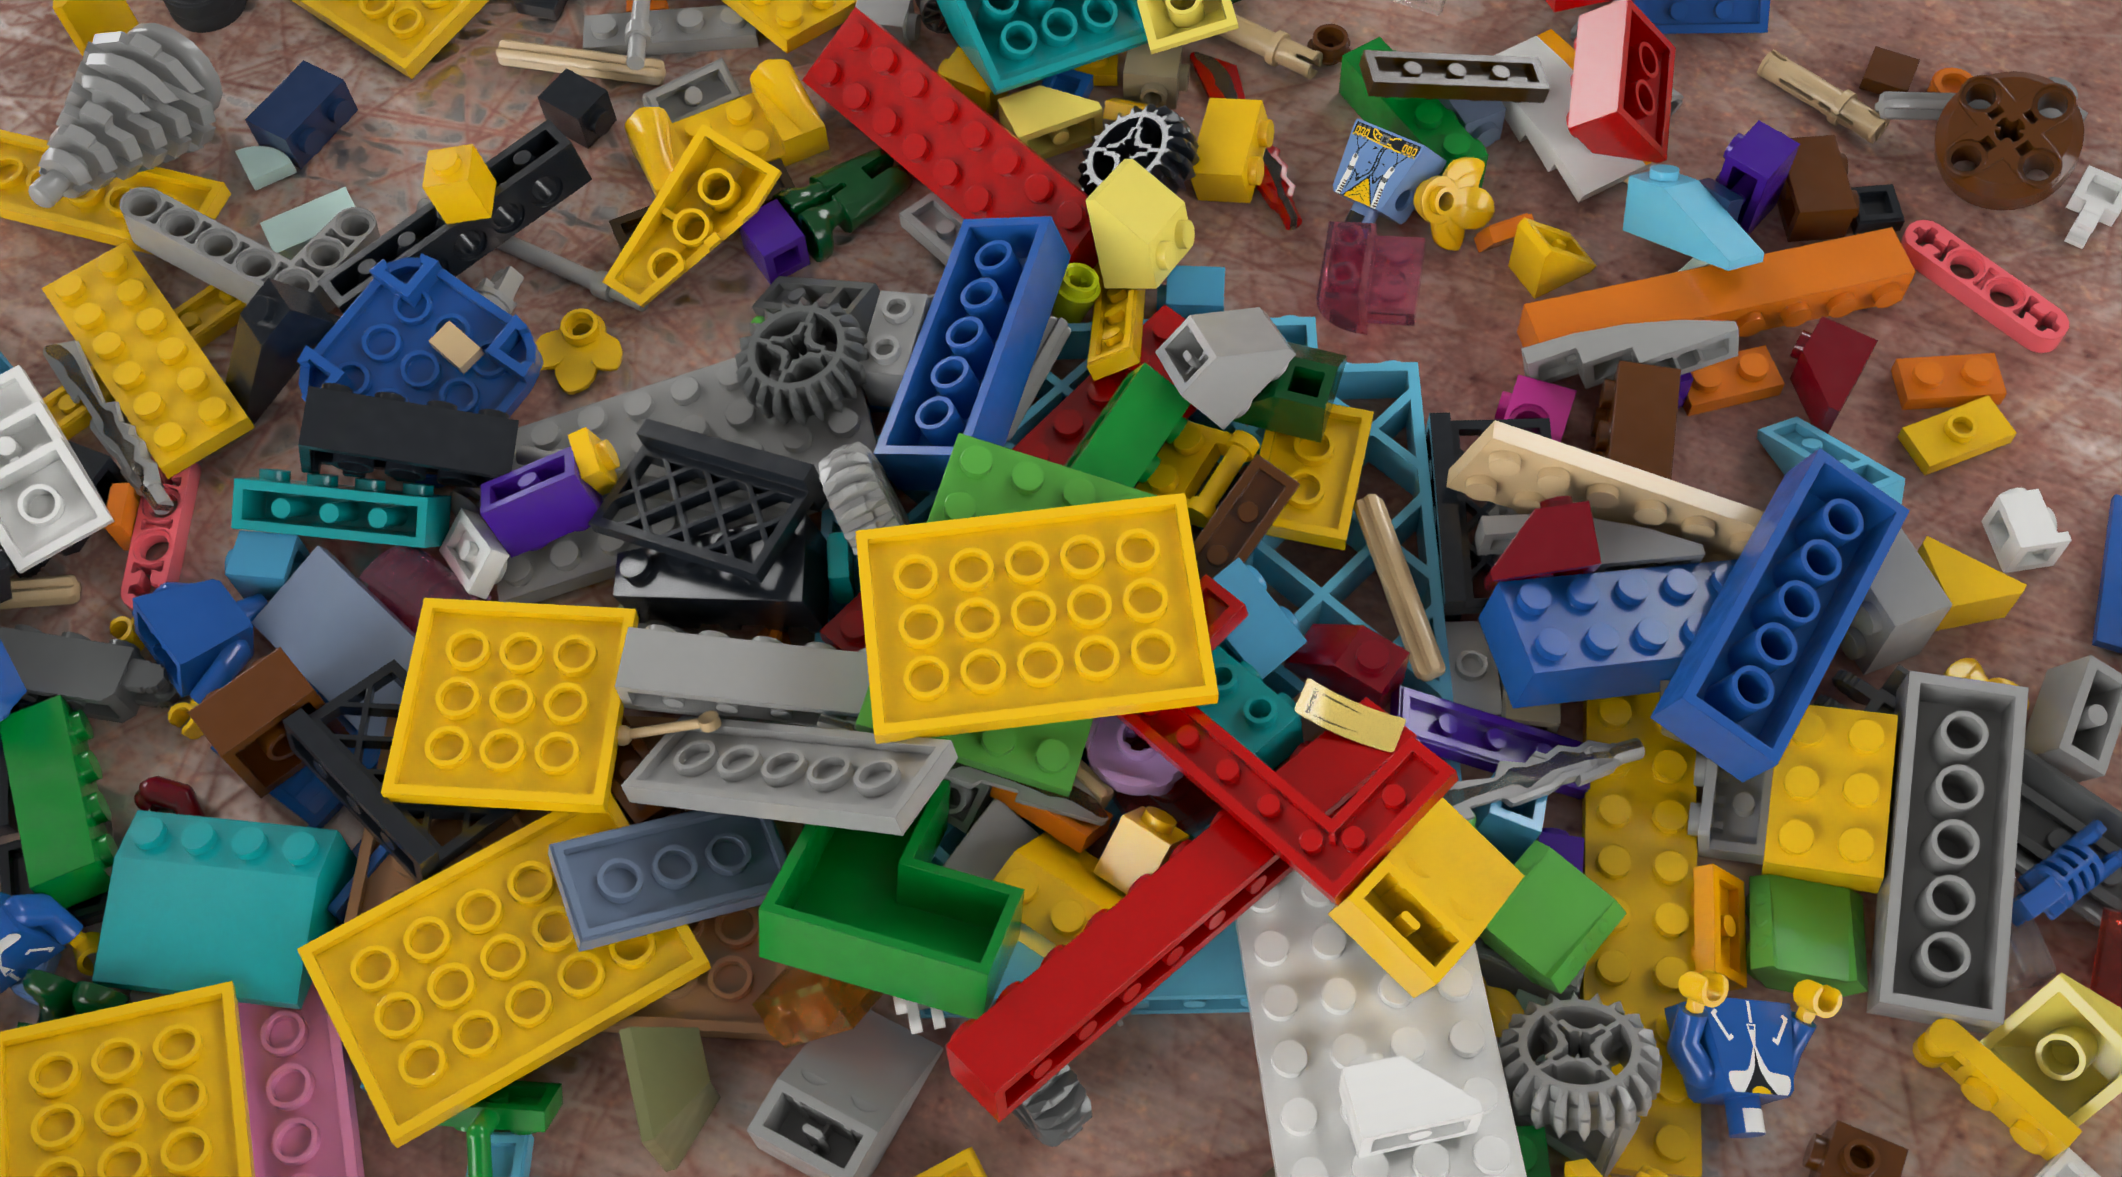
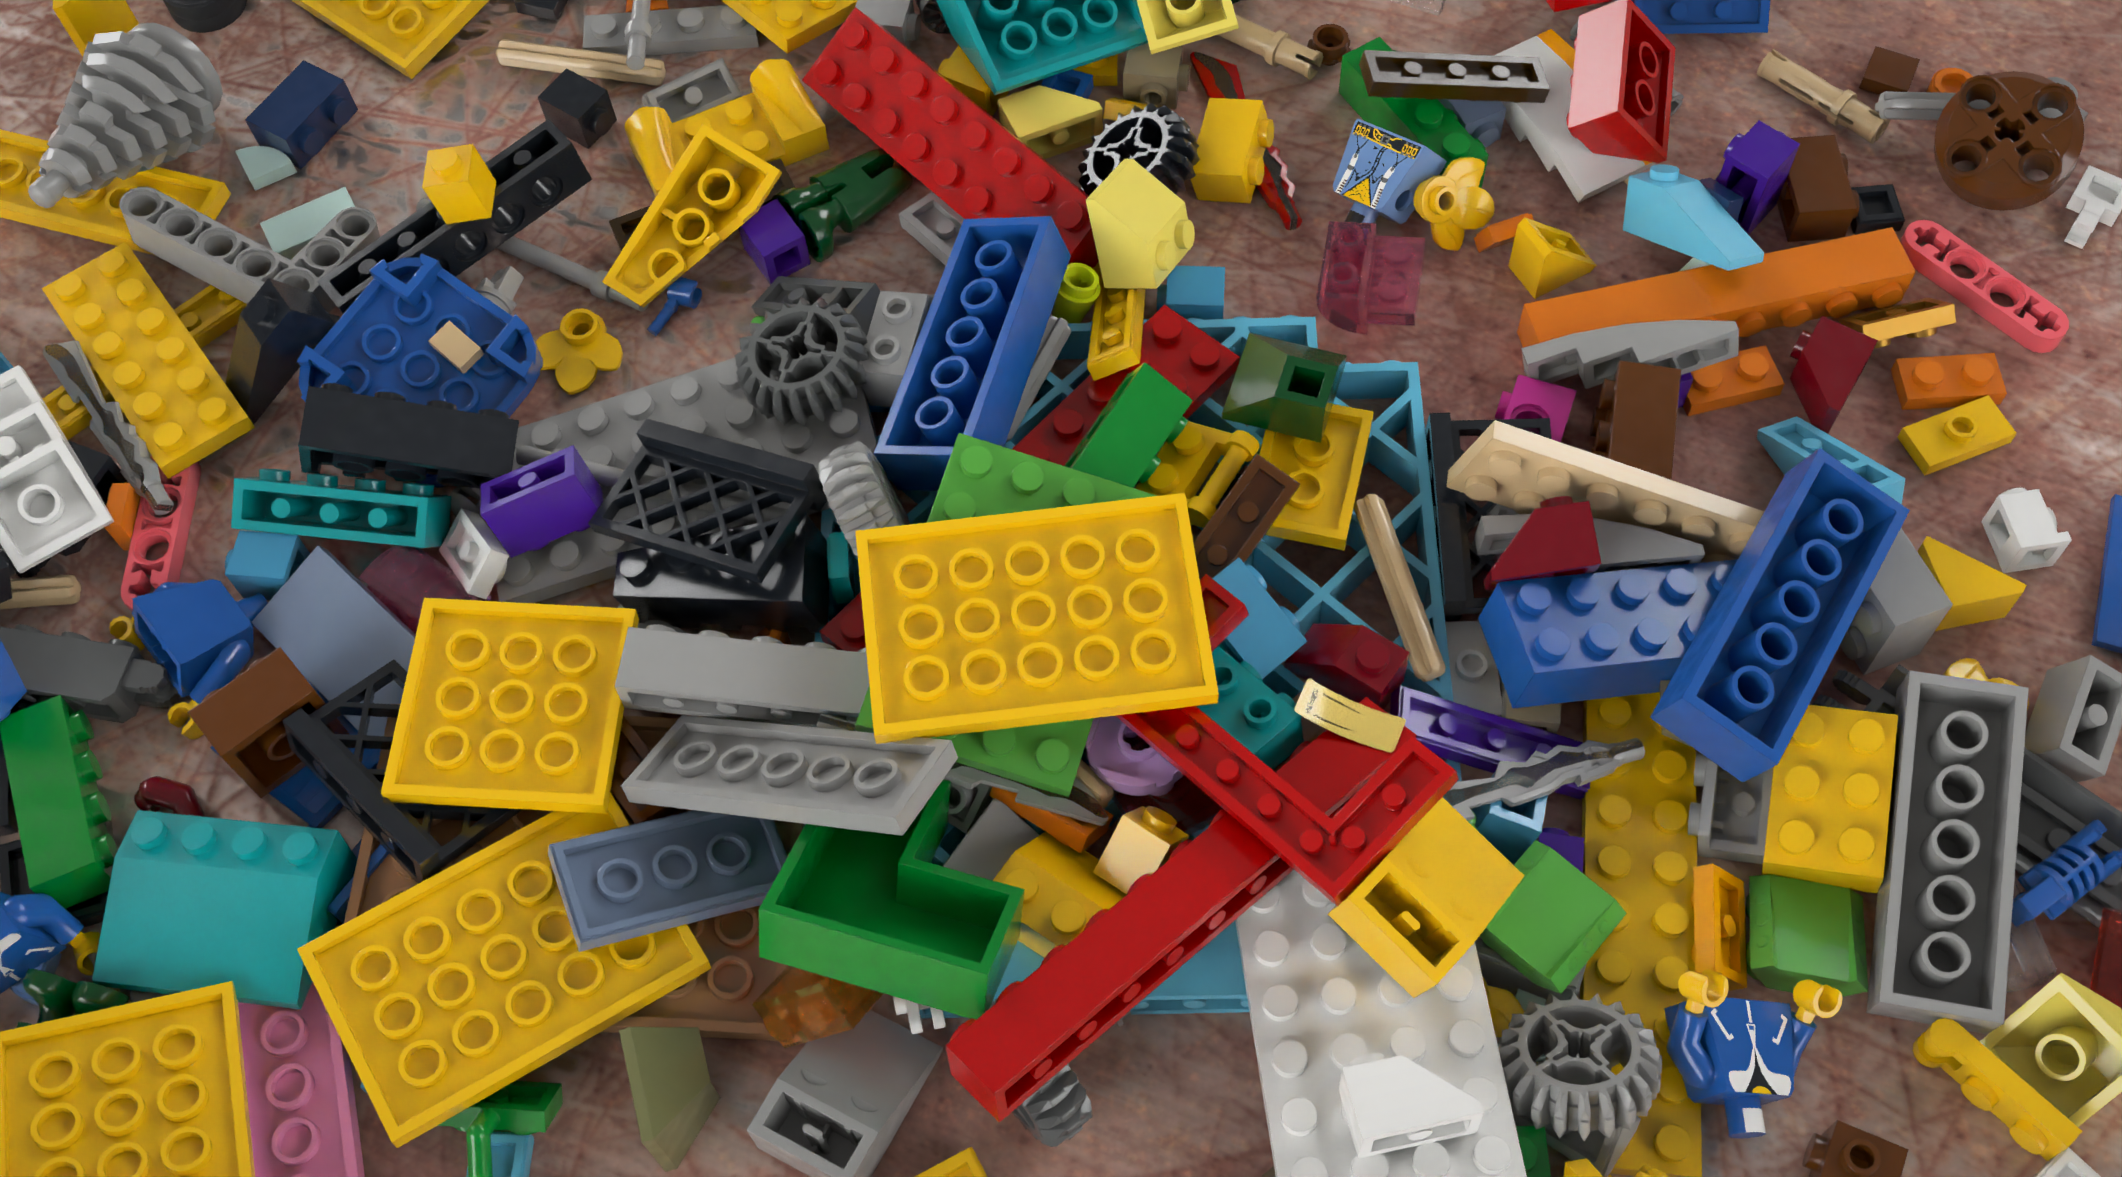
yellow plate [568,427,620,496] -> none
tan hinge [618,710,722,746] -> none
light grey slope [1155,307,1296,430] -> none
none -> blue hand [647,277,702,336]
none -> plate [1838,298,1956,349]

